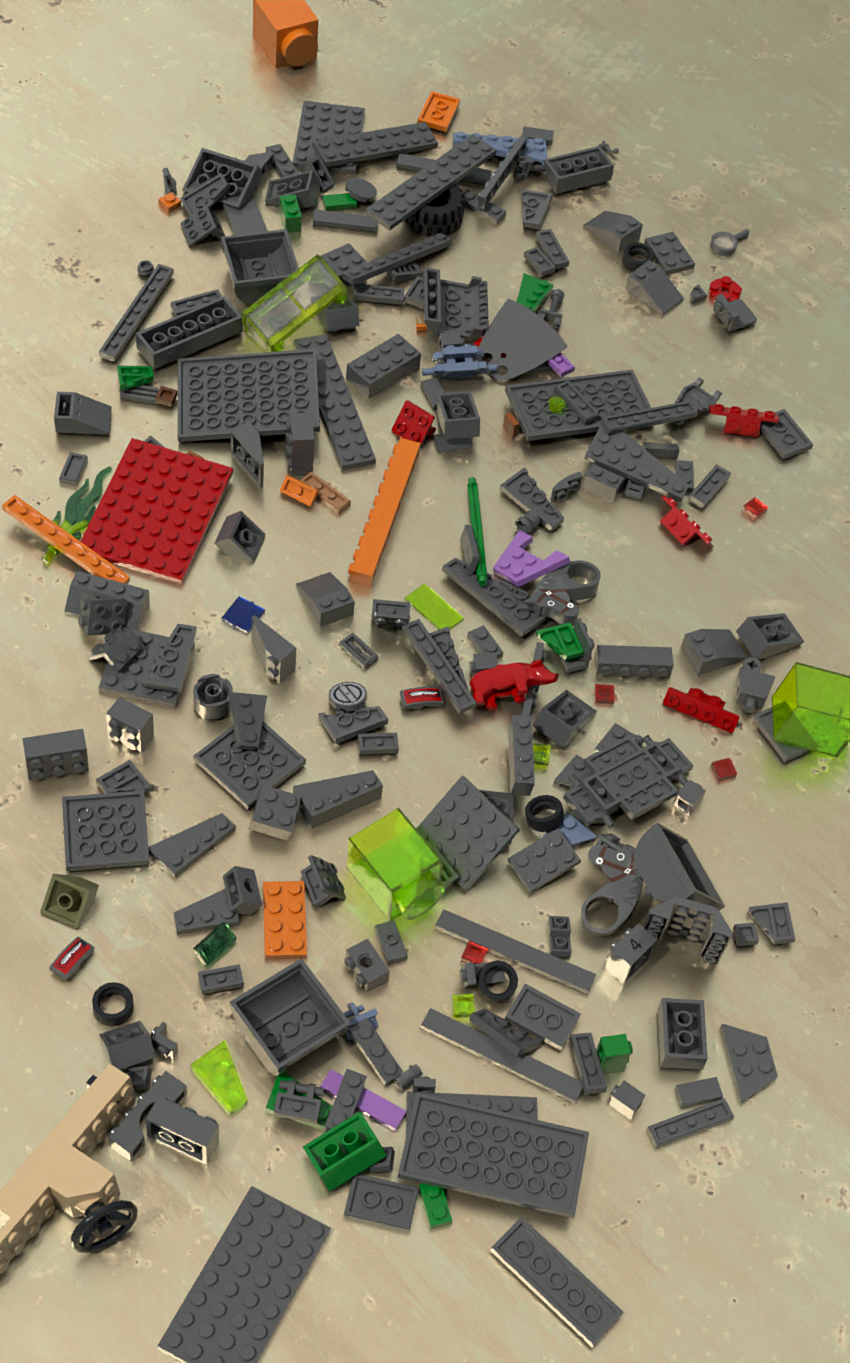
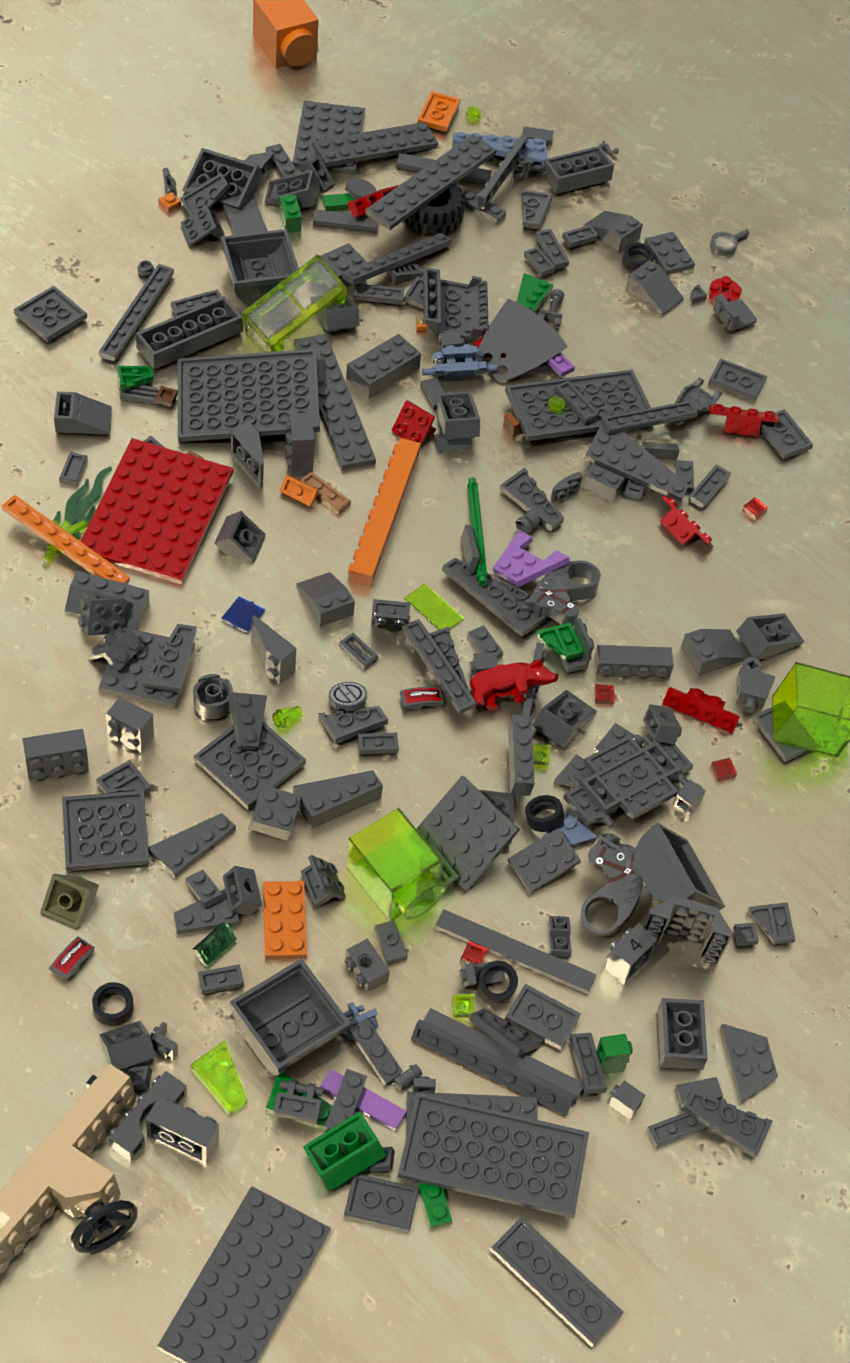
none -> dark grey plate [14,286,87,342]
none -> dark grey plate [185,870,223,908]
none -> clear neon green cone [272,705,303,728]
none -> red slope [347,185,398,218]
none -> dark grey plate [411,1019,575,1116]
none -> clear neon green plate [466,106,481,121]
none -> dark grey plate [562,225,599,248]
none -> dark grey brick [643,704,682,744]
none -> dark grey wing [681,1089,773,1158]
none -> dark grey tile [708,358,767,402]

